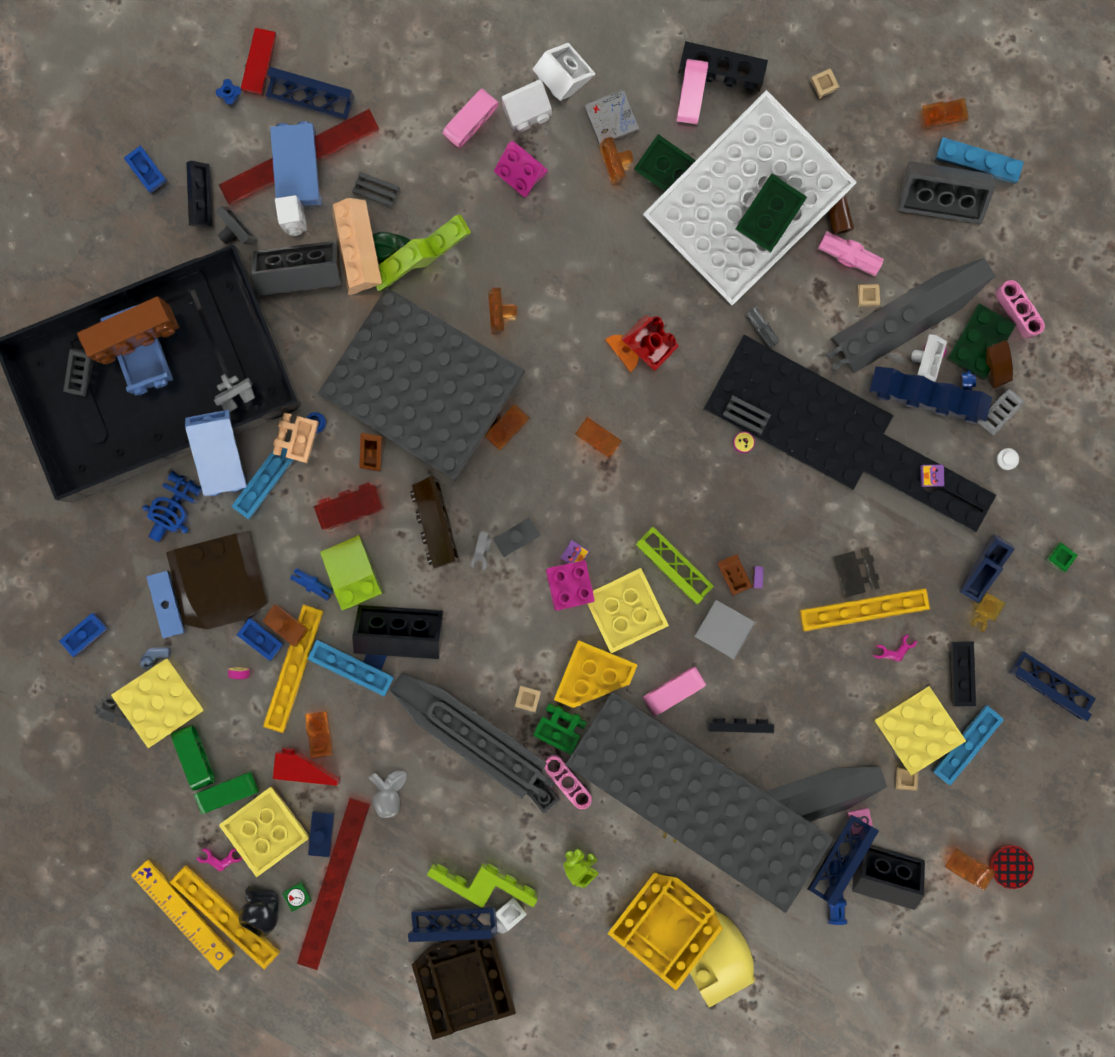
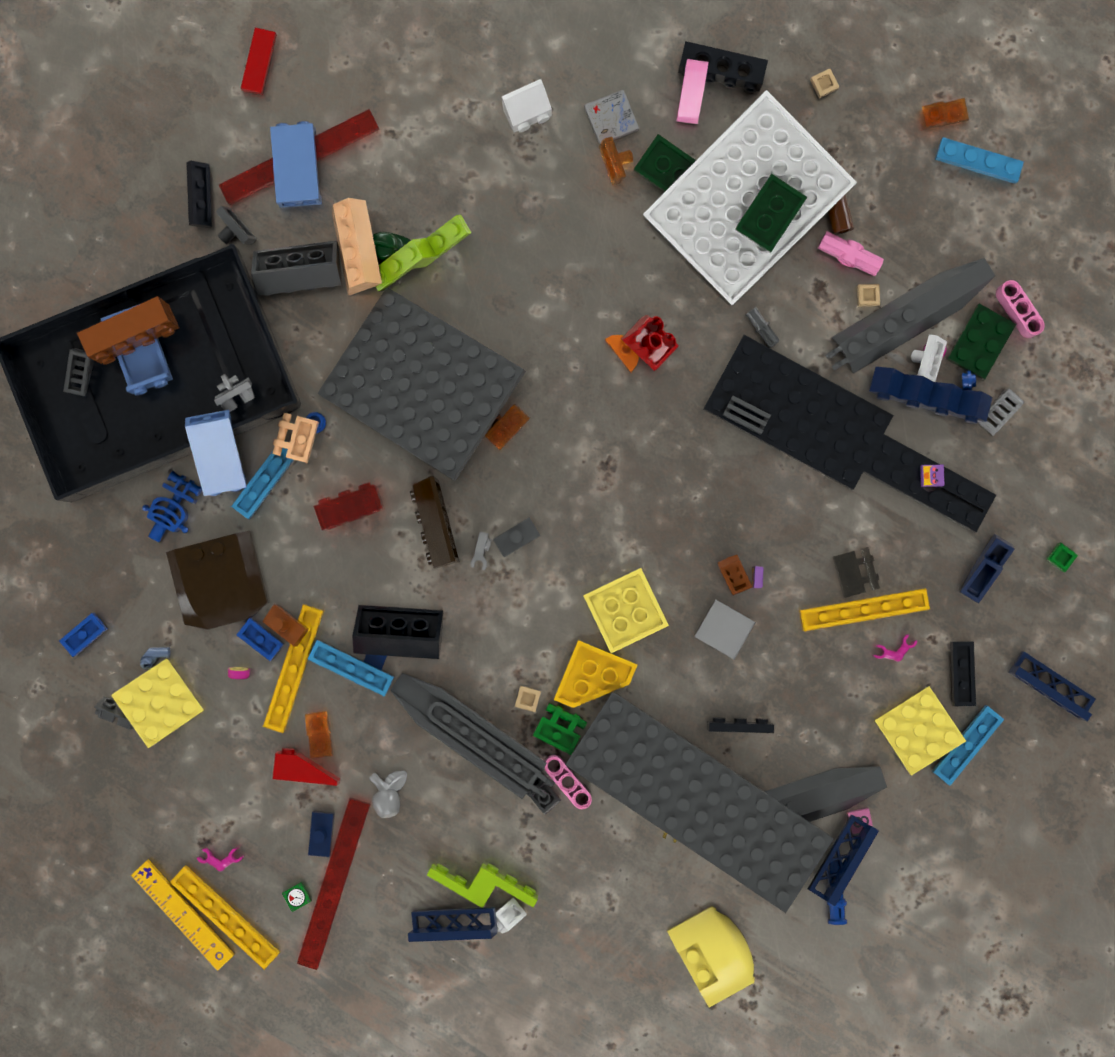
blue plate [124,145,167,194] -> none
medium blue tile [146,571,185,638] -> none
green beam [171,725,215,791] -> none
green beam [193,771,259,815] -> none
blue plate [216,79,241,105] -> none
light yellow plate [219,785,310,878] -> none
black piece [239,886,278,937] -> none
dark blue fence [266,67,354,121] -> none
white brick [275,195,307,236] -> none
blue pin [290,568,333,601] -> none
lime slope [320,535,385,611] -> none
dark grey tile [352,172,400,208] -> none
dark orange slope [359,433,386,471] -> none
dark brown wedge [412,938,516,1040] -> none
bright pink beam [442,88,499,148] -> none
clear orange tile [488,288,517,334] -> none
dark pink bracket [494,141,548,197] -> none
white slope [532,43,596,101] -> none
dark pink bracket [546,560,595,611] -> none
medium lavender tile [561,540,589,563] -> none
lime piece [563,849,599,889] -> none
clear orange tile [575,417,622,459] -> none
yellow wedge [607,873,723,990] -> none
lime fence [635,527,714,605] -> none
bright pink beam [643,666,707,716] -> none
light yellow tile [733,431,755,453] -> none
black slope [852,845,925,910] -> none
tan tile [894,767,919,791] -> none
dark grey slope [898,161,995,224] -> none
clear orange slope [945,848,996,890] -> none
clear yellow plate [970,592,1006,633] -> none
reddish brown slope [986,340,1013,388] -> none
tile [989,845,1034,889] -> none
white plate [997,448,1019,470] -> none

